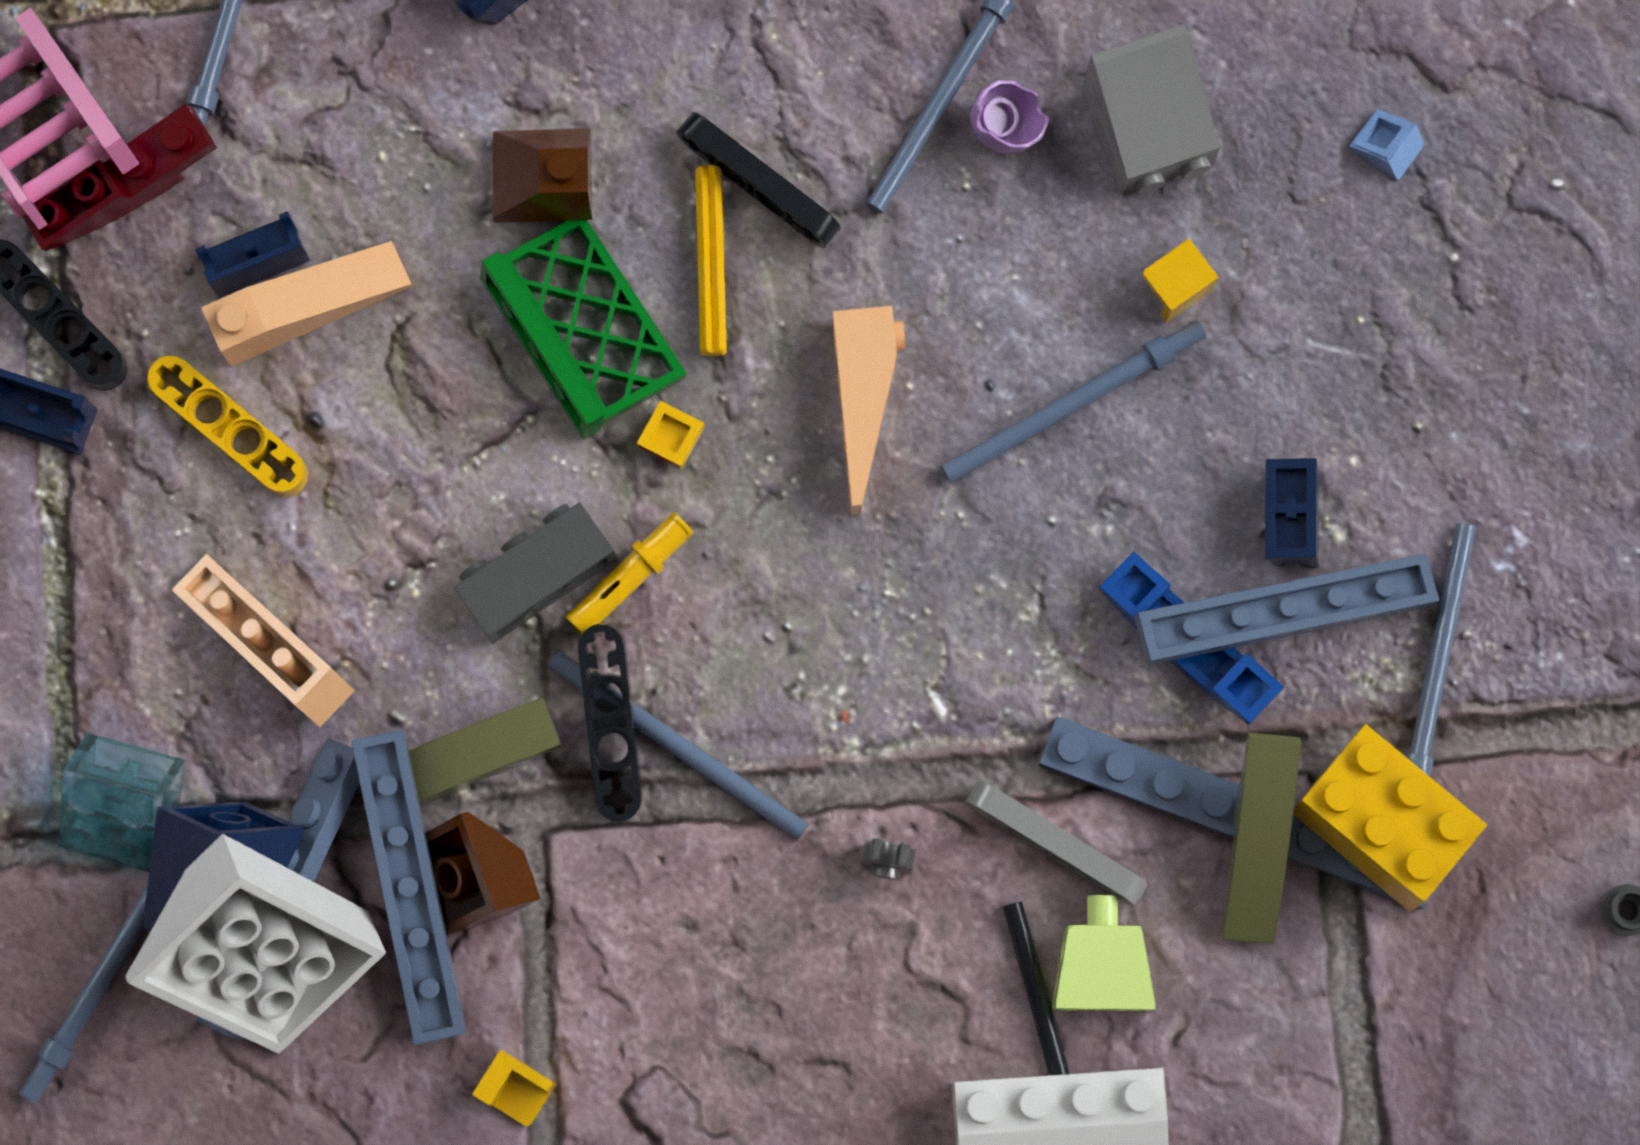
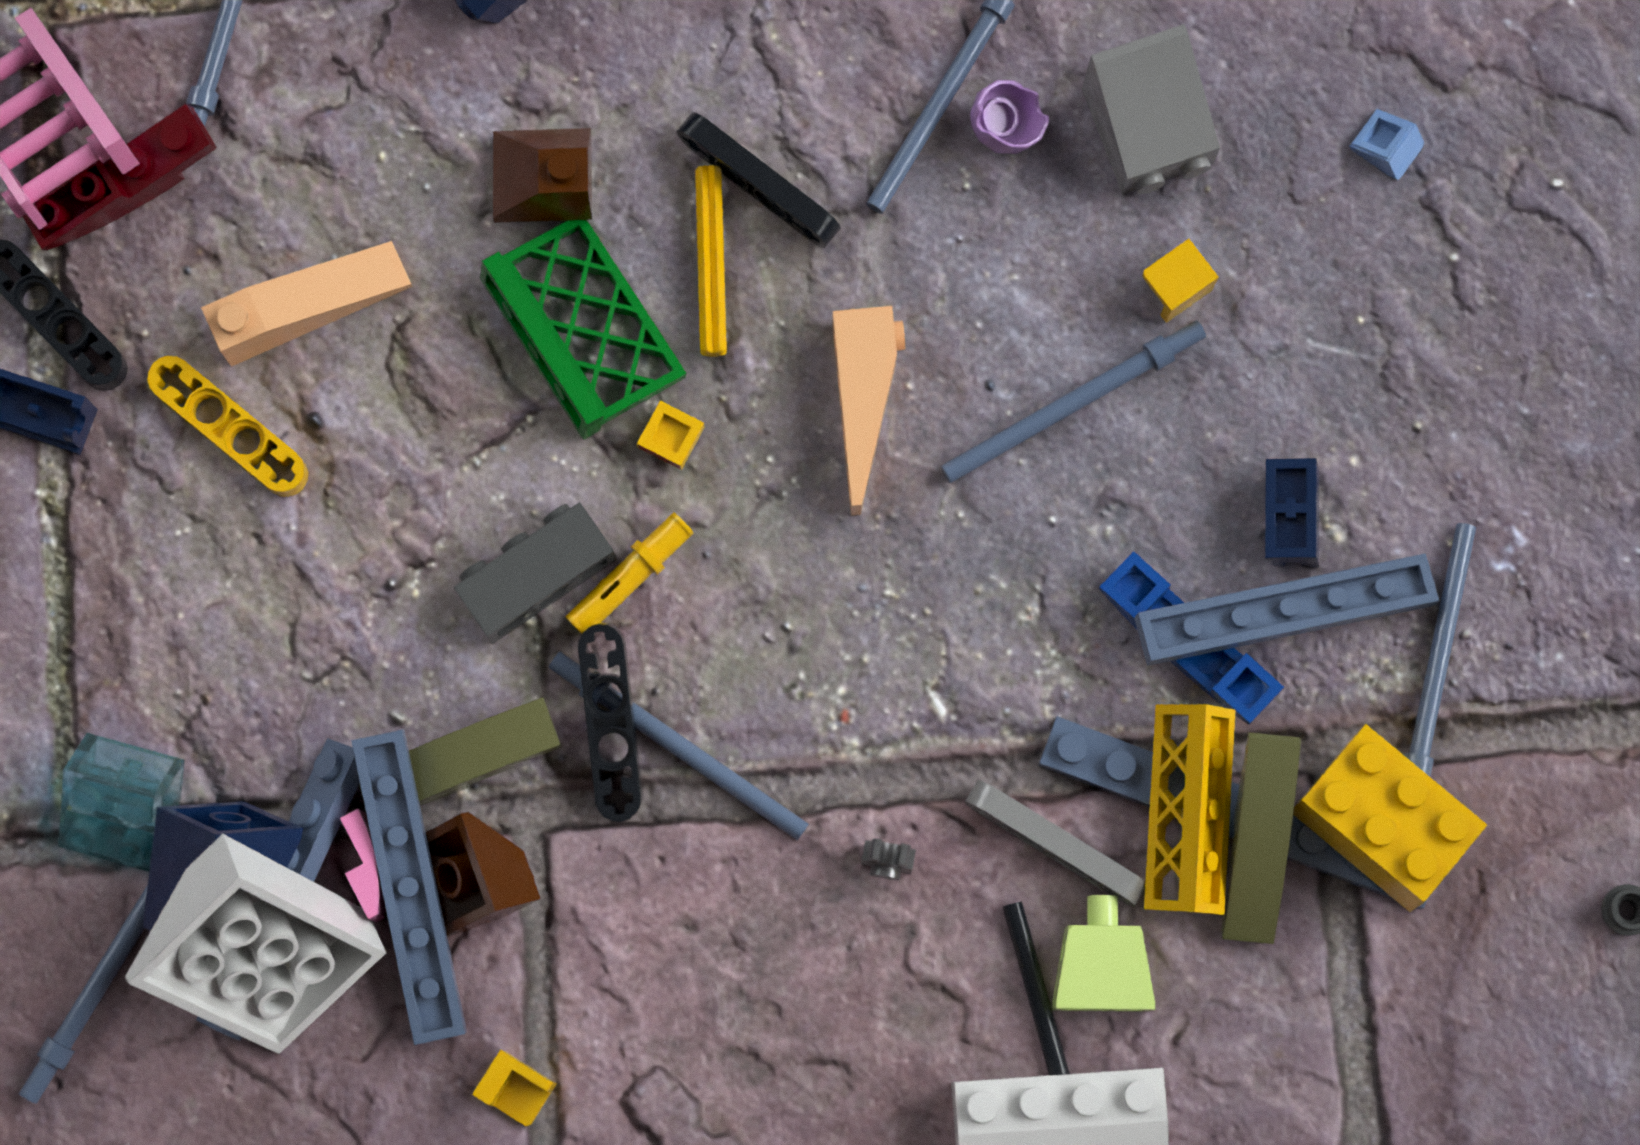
light nougat slope [172,554,355,727] -> none
dark blue hinge [195,211,310,298] -> none
none -> bright pink slope [340,809,386,922]
none -> yellow fence [1144,704,1235,915]

